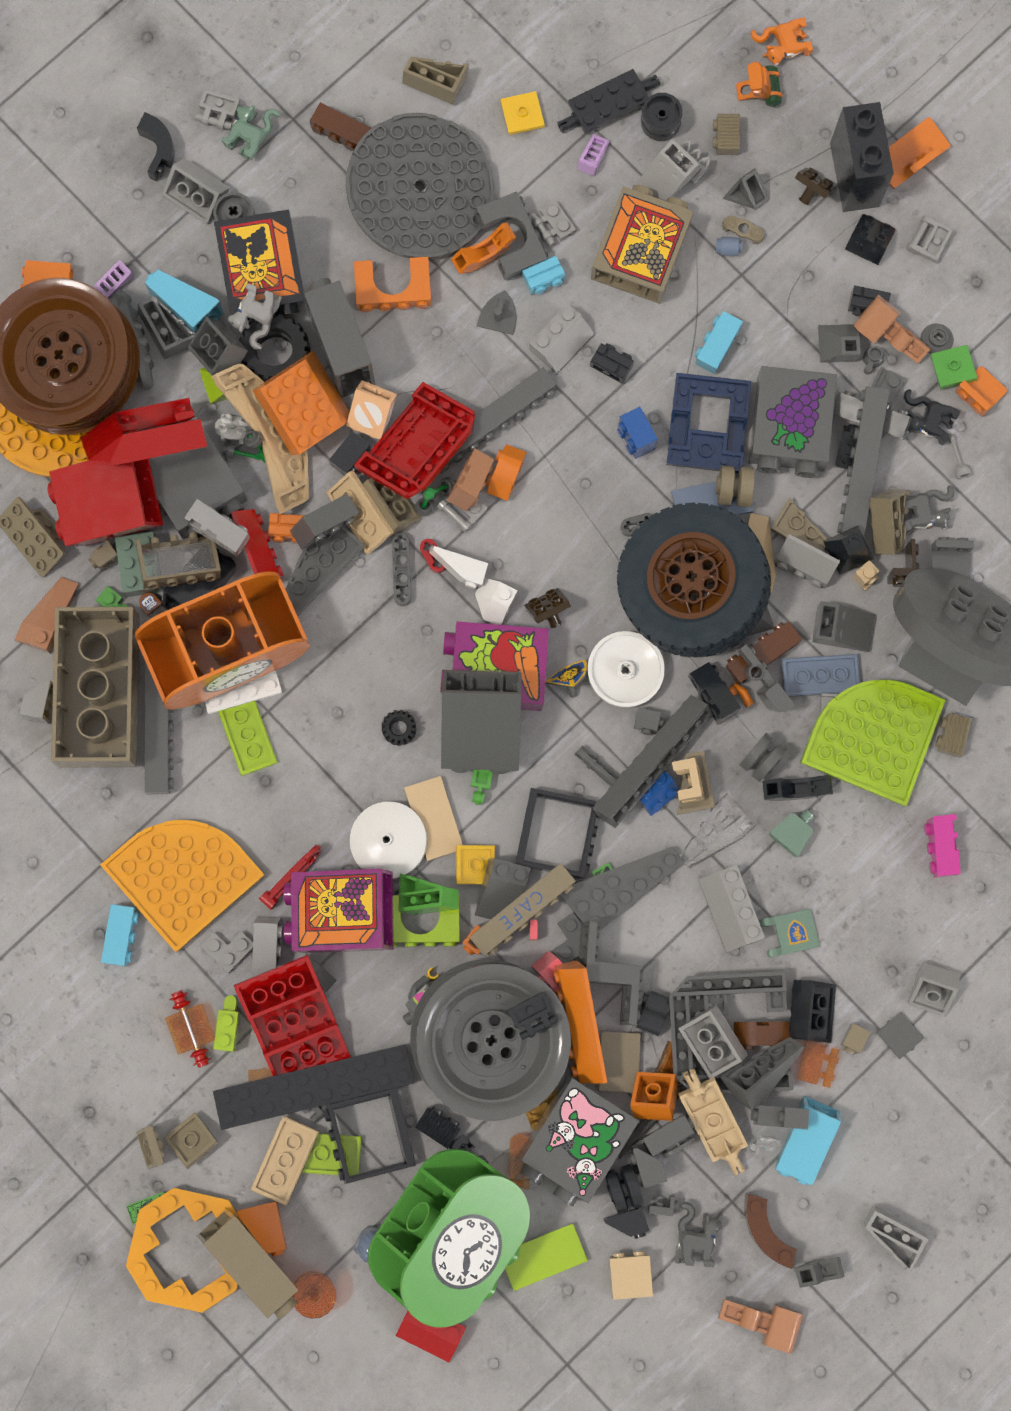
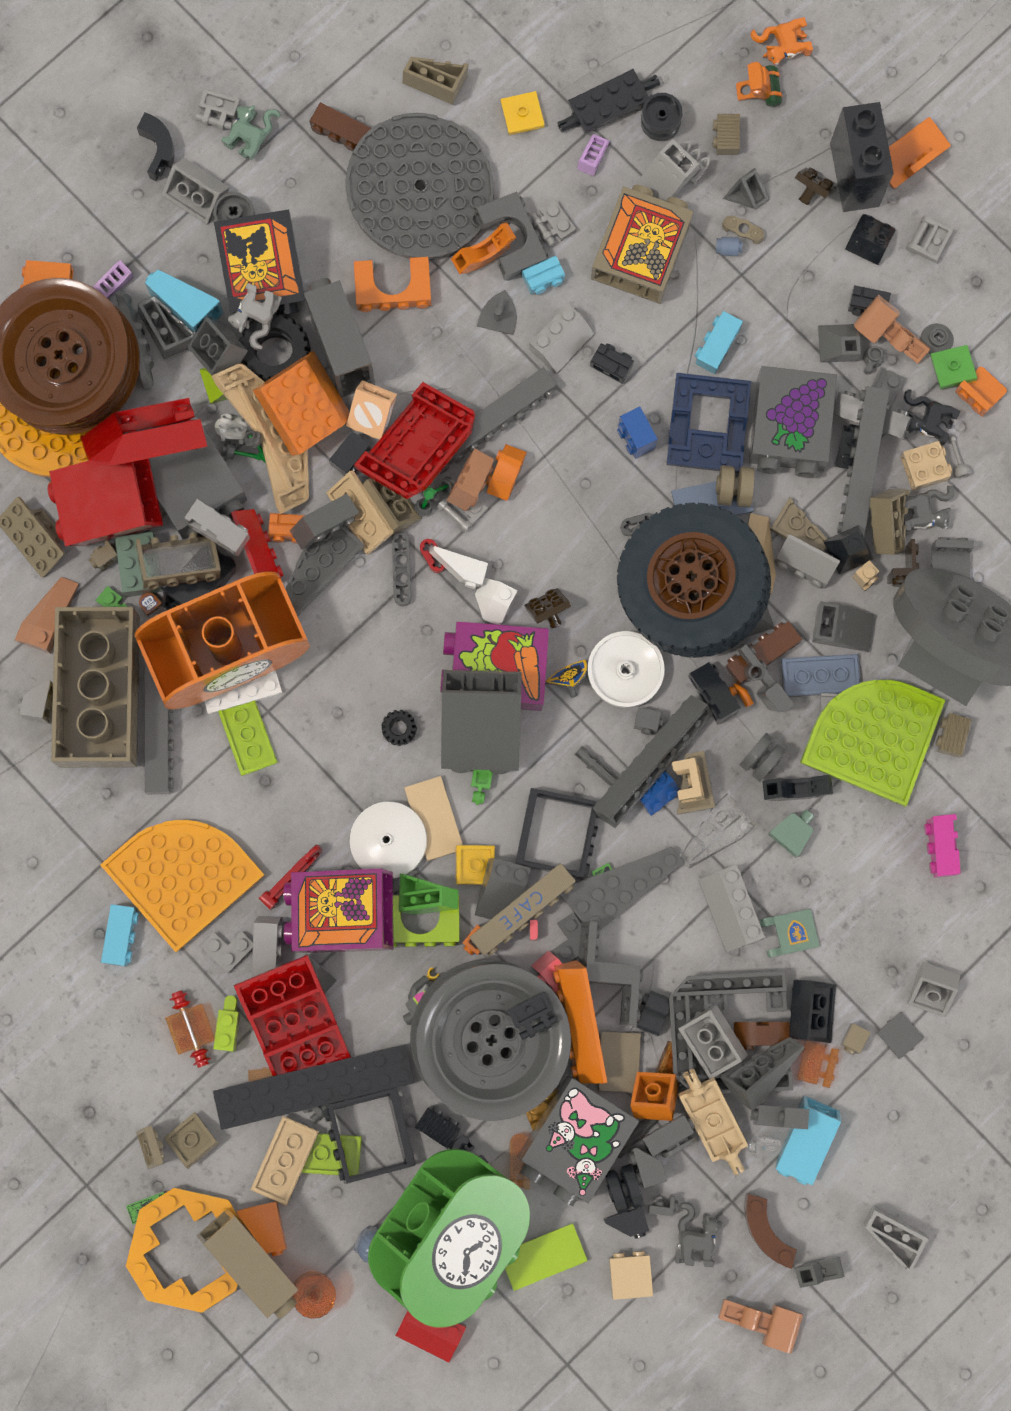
none -> tan brick [900,441,952,491]

